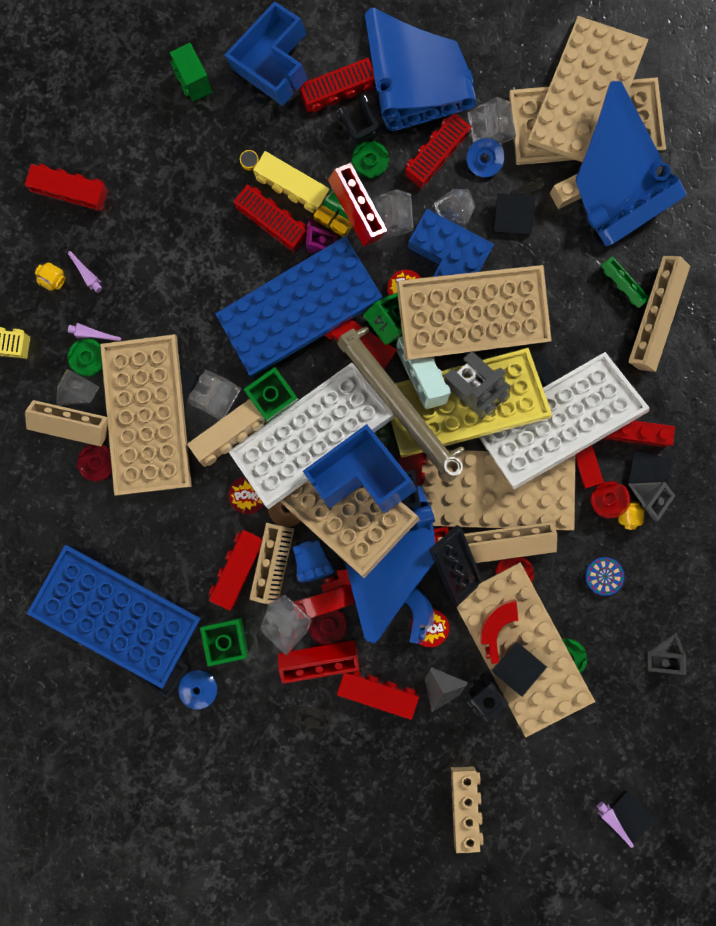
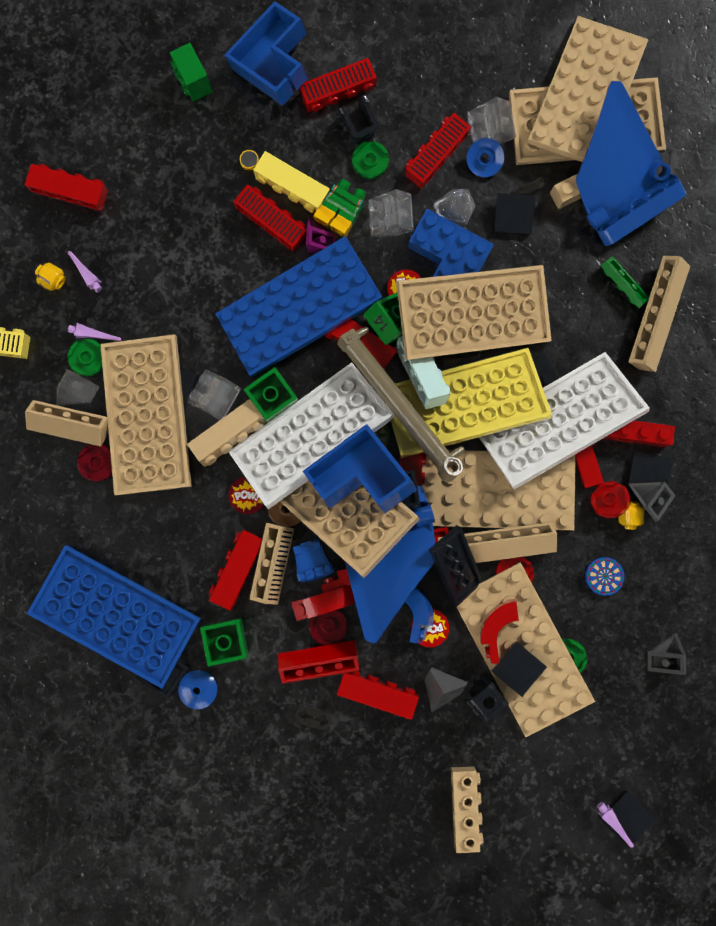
clear slope [260,595,312,655] -> none
red brick [328,163,387,247] -> none
blue panel [365,8,476,131] -> none
dark grey brick [444,352,511,419] -> none

